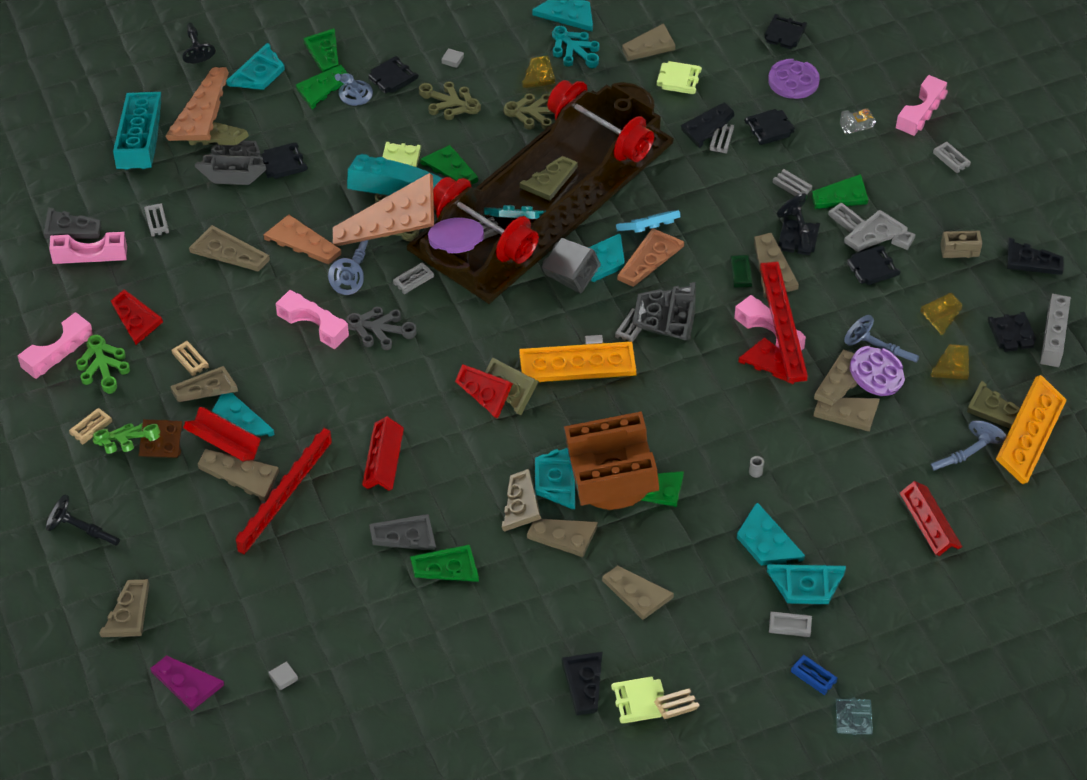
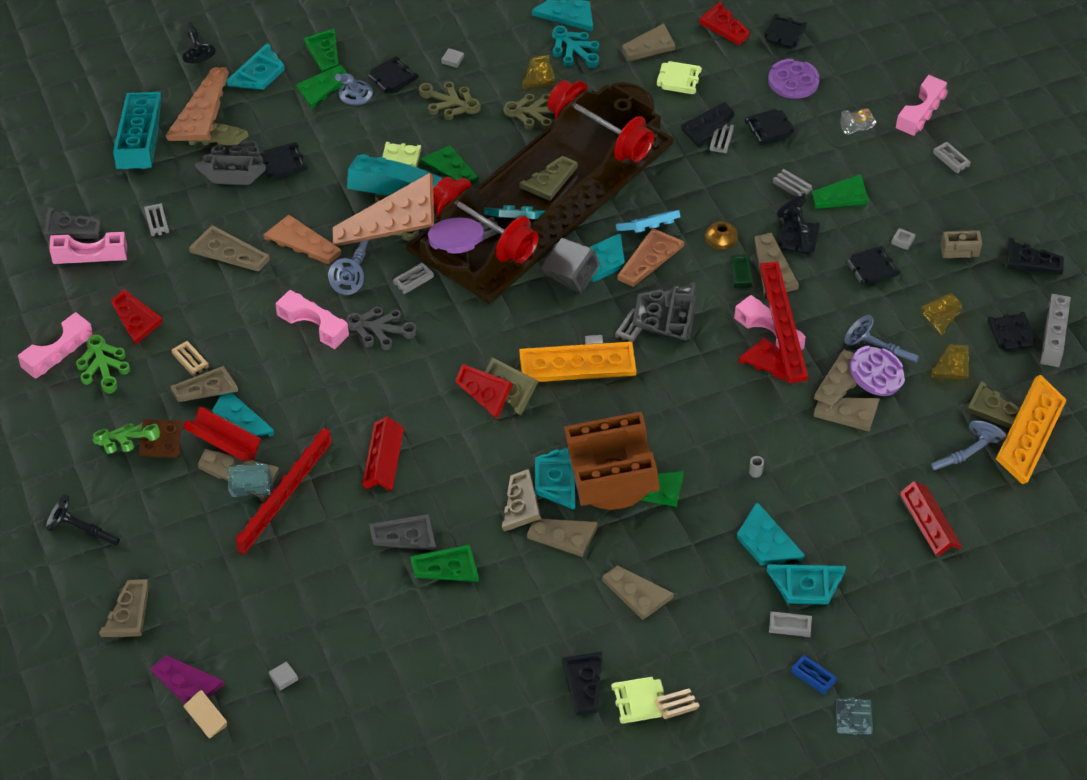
tan tile [69,408,112,445] -> none
light grey tile [828,202,865,233] -> none
light grey wing [844,210,908,252] -> none
none -> tan slope [183,690,227,739]
none -> clear light blue brick [228,463,272,497]
none -> red wing [699,2,750,46]
none -> pearl gold piece [705,221,738,250]

